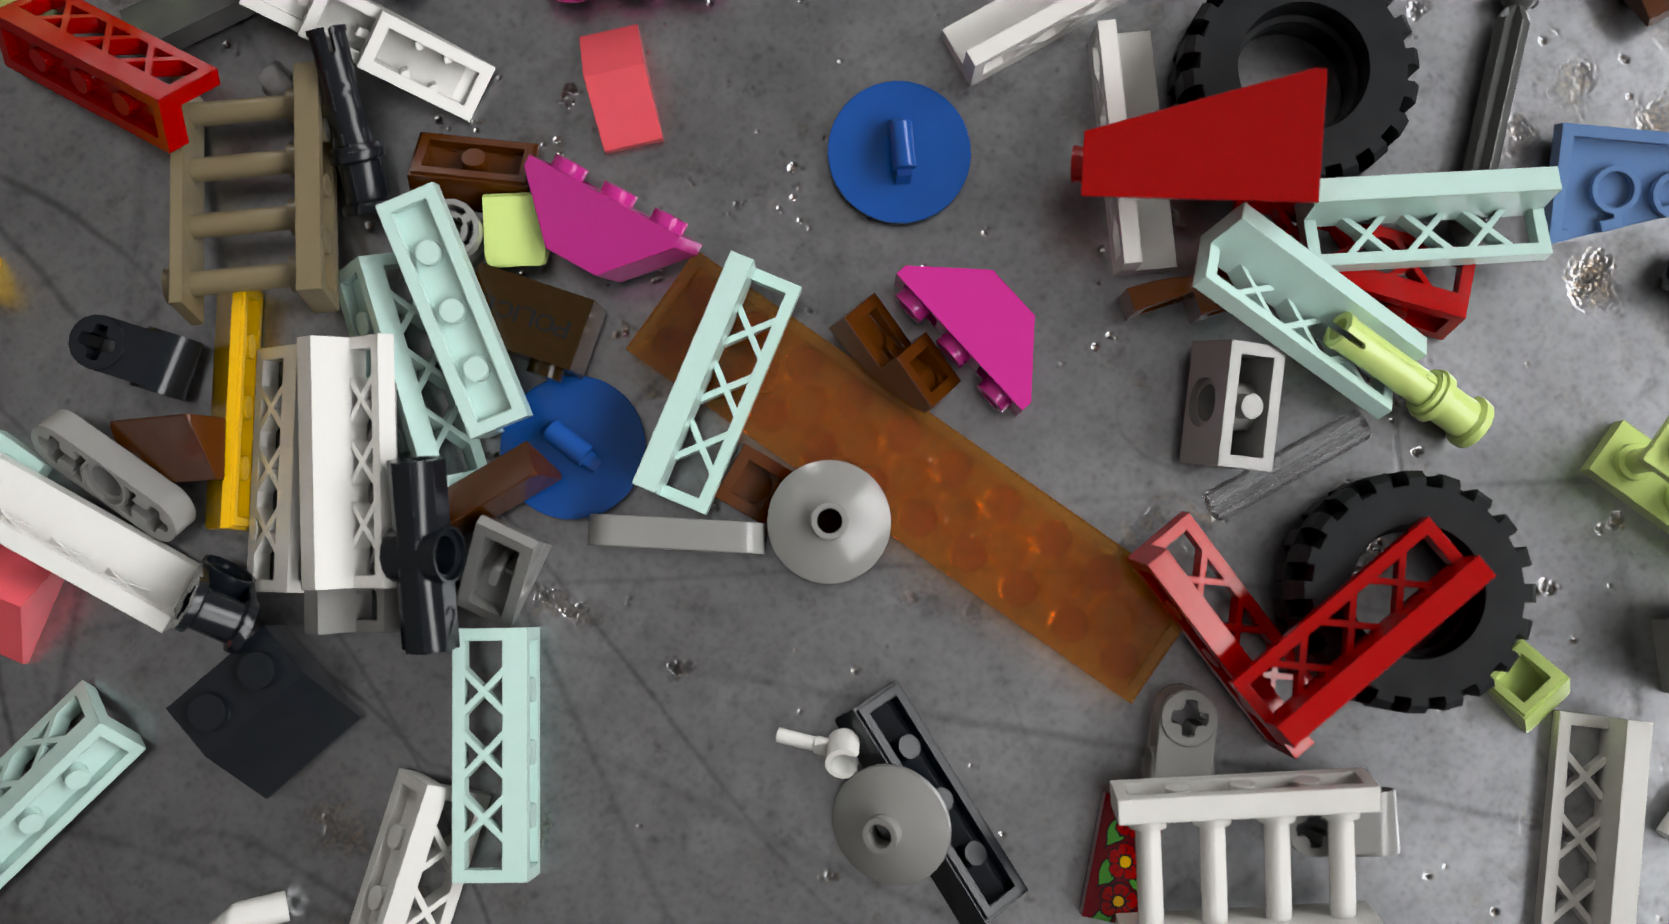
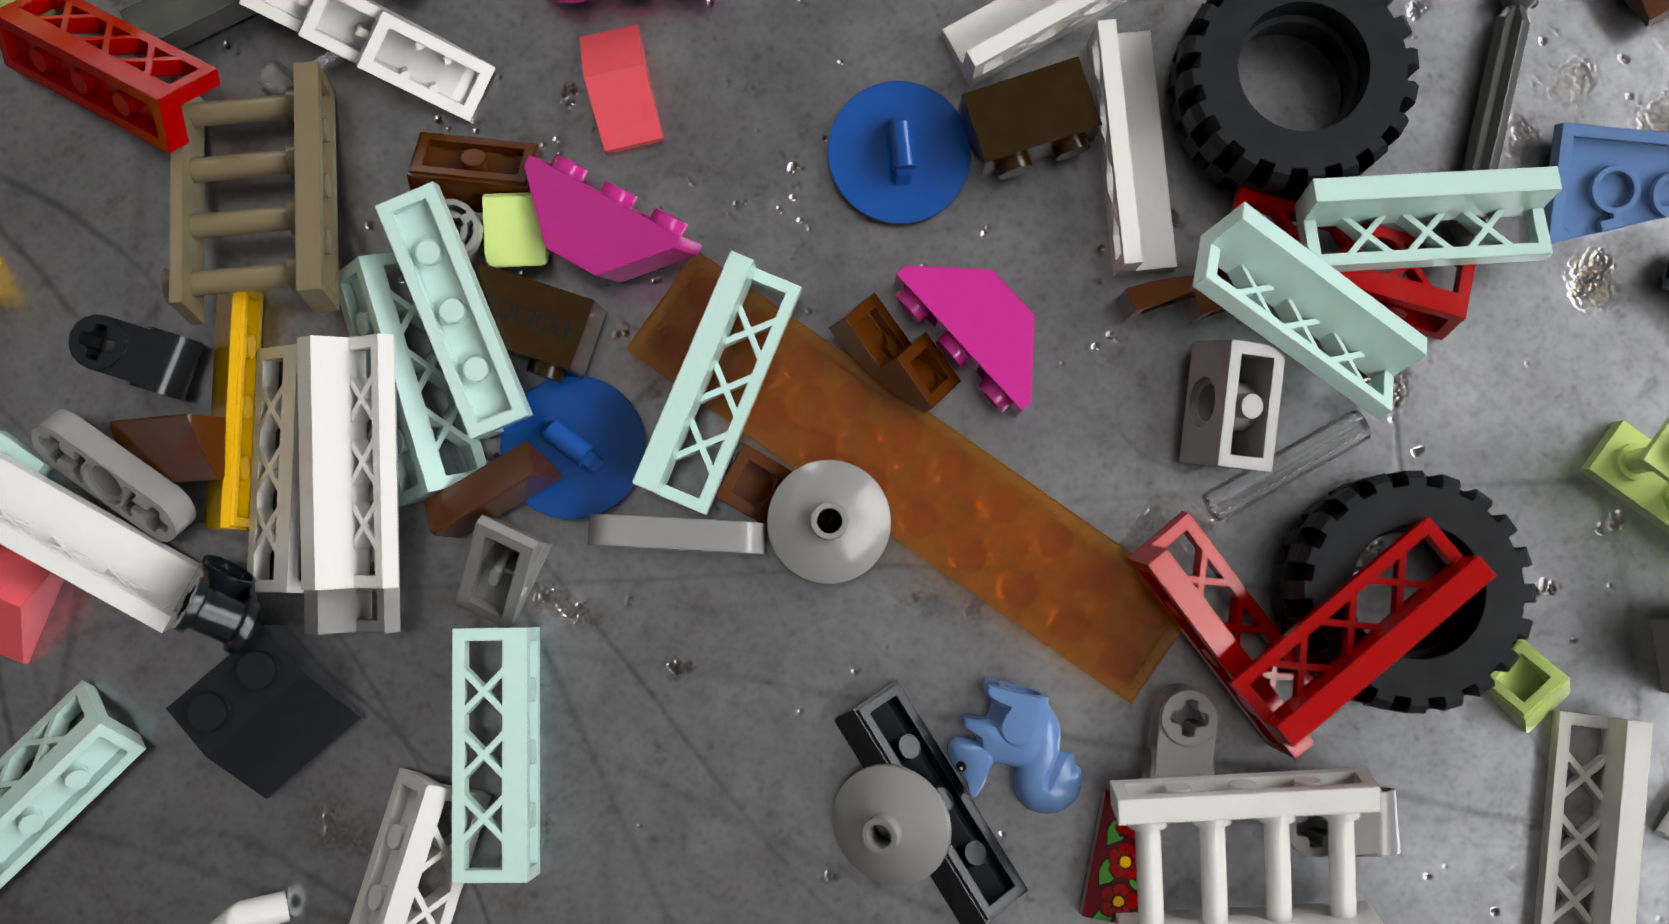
black pin [305,24,396,217] -> none
black piece [380,455,467,655] -> none
white hand [776,727,860,779] -> none
red slope [1071,68,1328,204] -> none
yellowish green pin [1323,311,1495,448] -> none
none -> medium blue animal [947,677,1082,814]
none -> dark brown brick [958,56,1102,179]

